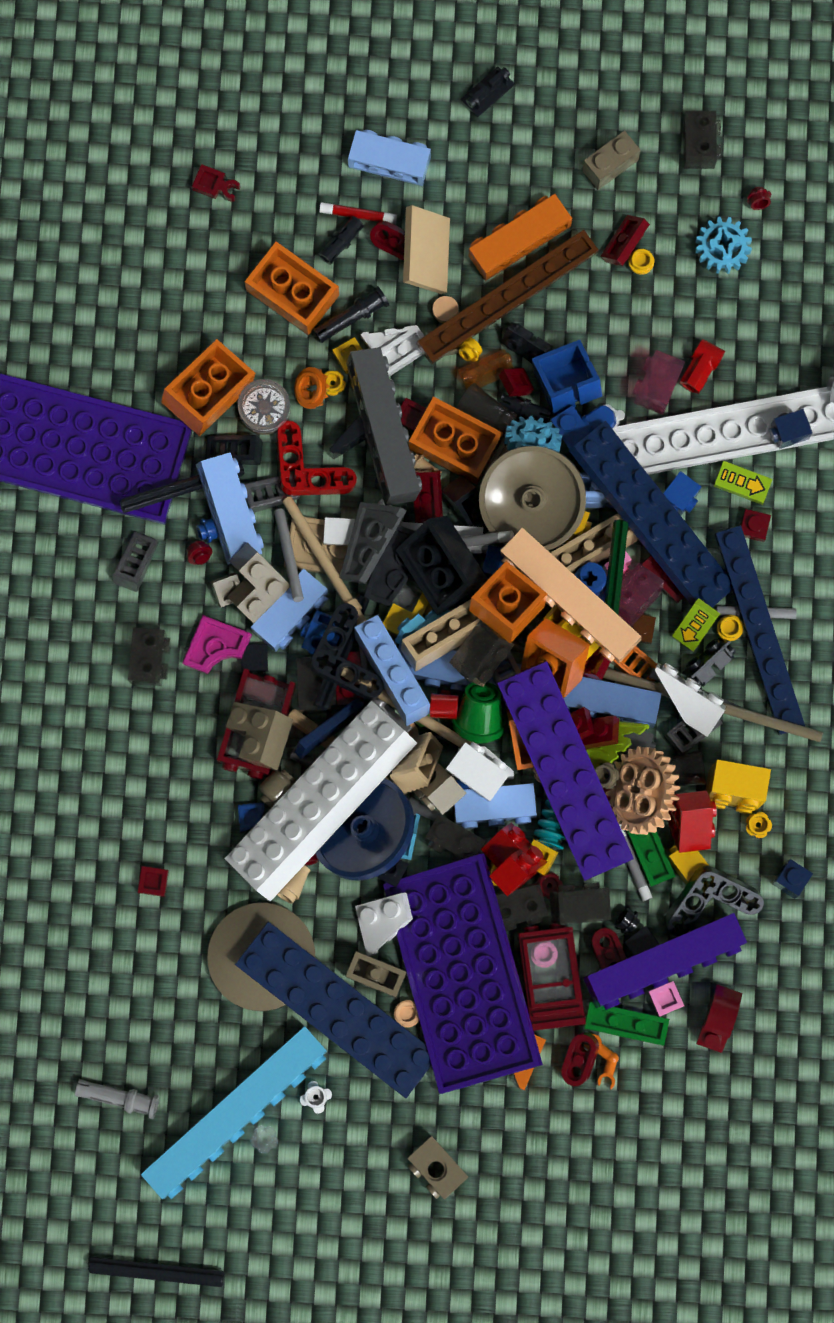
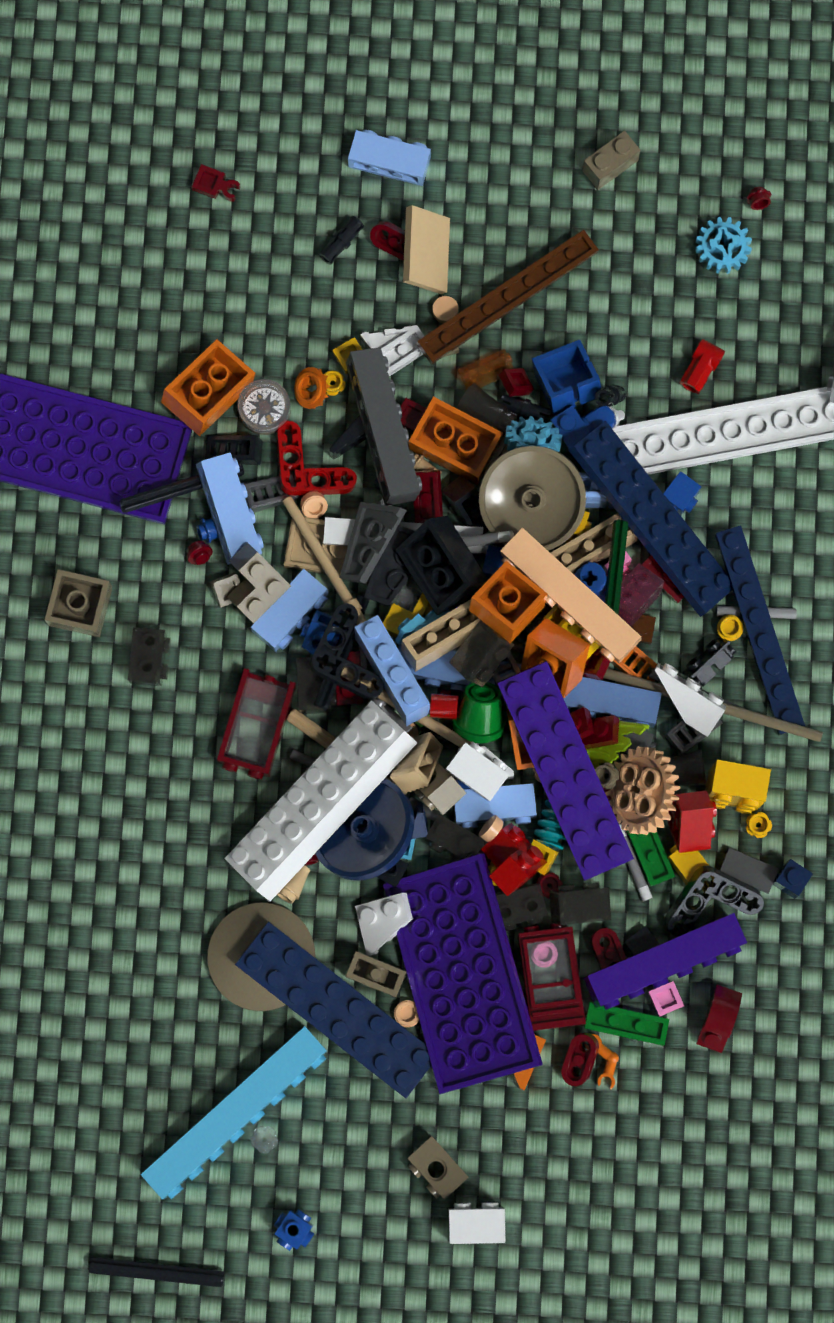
light grey pin [75,1079,160,1119] -> none
flat silver slope [113,532,158,592] -> none
dark red plate [138,866,169,897] -> none
dark pink tile [182,615,252,674] -> none
dark tan brick [226,702,293,770] -> none
blue tile [238,802,265,832] -> none
black tile [241,644,269,673] -> none
orange brick [244,242,339,335] -> none
dark tan head [259,769,296,808] -> none
light grey bar [274,509,304,602] -> none
dark blue tile [295,698,365,759] -> none
white plate [300,1081,332,1114] -> none
black pin [313,286,389,343] -> none
red bar [320,202,397,225] -> none
yellow plate [459,338,482,362] -> none
black hinge [460,66,515,117] -> none
orange brick [468,194,572,281] -> none
black hinge [501,323,554,365] -> none
dark red plate [600,215,650,266] -> none
black plate [615,908,640,934] -> none
yellow plate [628,249,654,275] -> none
clear pink brick [632,350,685,415] -> none
lime tile [672,598,720,652] -> none
clear smoke brick [683,111,721,169] -> none
lime tile [714,461,773,505] -> none
dark red plate [741,509,771,542] -> none
dark blue brick [769,409,813,449] -> none
none -> dark tan brick [45,569,113,638]
none -> blue brick [274,1209,314,1251]
none -> light nougat tile [300,491,328,518]
none -> dark blue slope [412,801,428,839]
none -> white brick [449,1202,505,1244]
none -> light nougat tile [479,815,504,842]
none -> black pin [595,385,626,407]
none -> dark grey tile [719,848,779,894]

